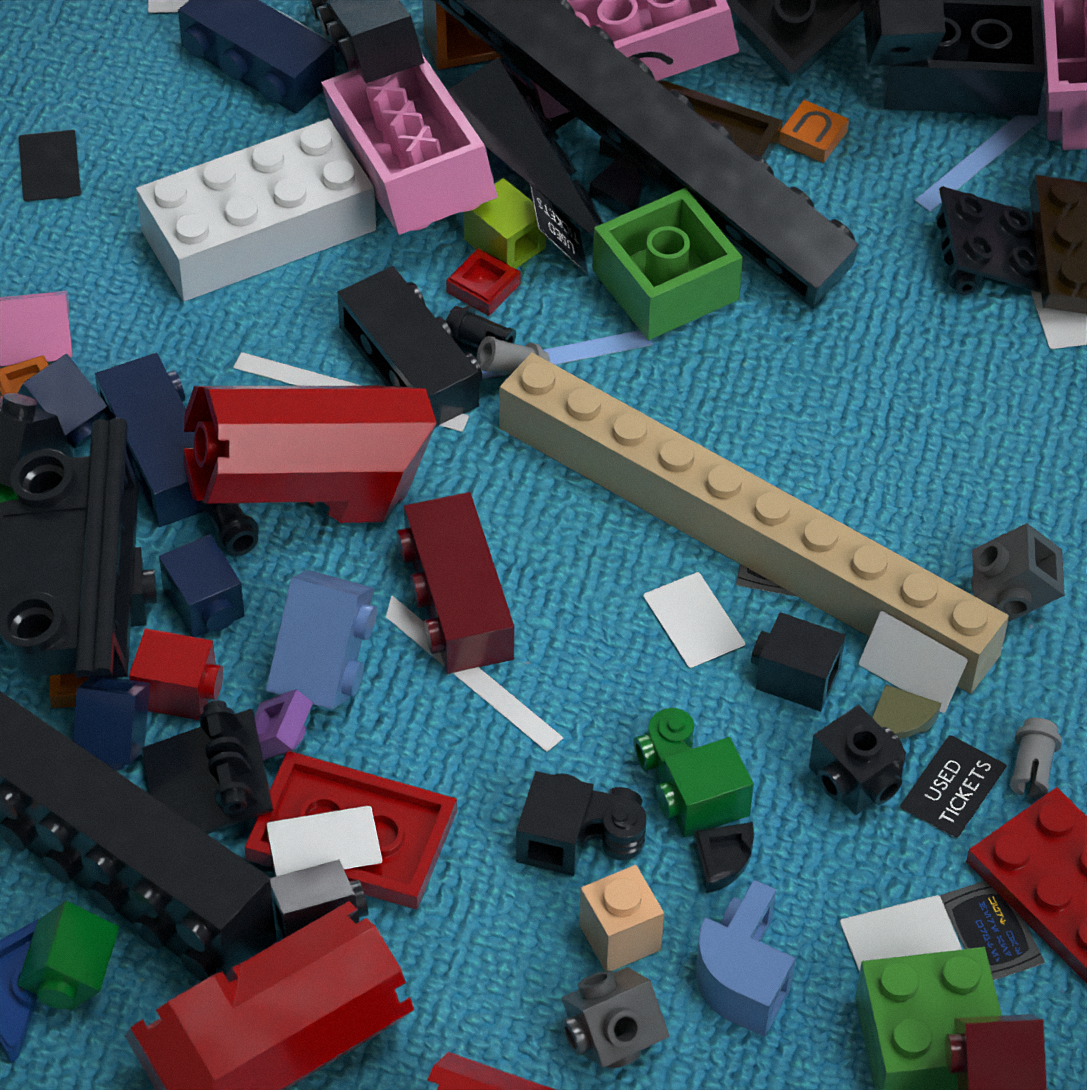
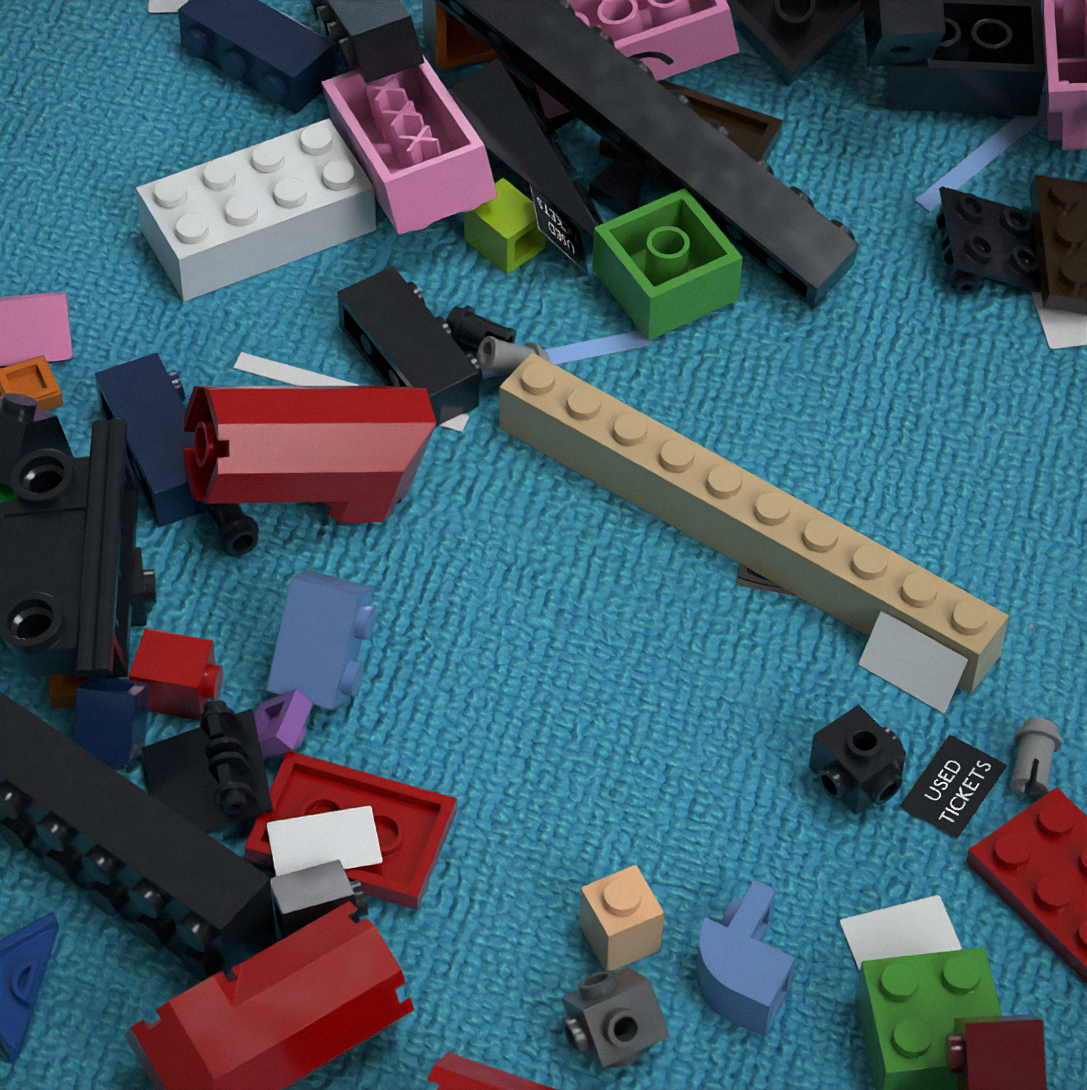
dark blue brick [17,353,107,448] -> none
green brick [17,901,119,1011] -> none
black sticker [19,130,81,201] -> none
dark blue brick [159,534,245,637] -> none
white sticker [386,595,563,752] -> none
dark red brick [396,492,514,674] -> none
red tile [446,248,521,316] -> none
black brick [516,771,647,876] -> none
green brick [633,708,754,838] -> none
white sticker [643,572,746,668] -> none
black tile [693,822,754,893] -> none
black brick [751,612,846,712] -> none
orange tile [778,100,849,163] -> none
olive tile [872,685,941,739] -> none
black sticker [940,881,1045,981] -> none
dark grey brick [971,523,1065,621] -> none

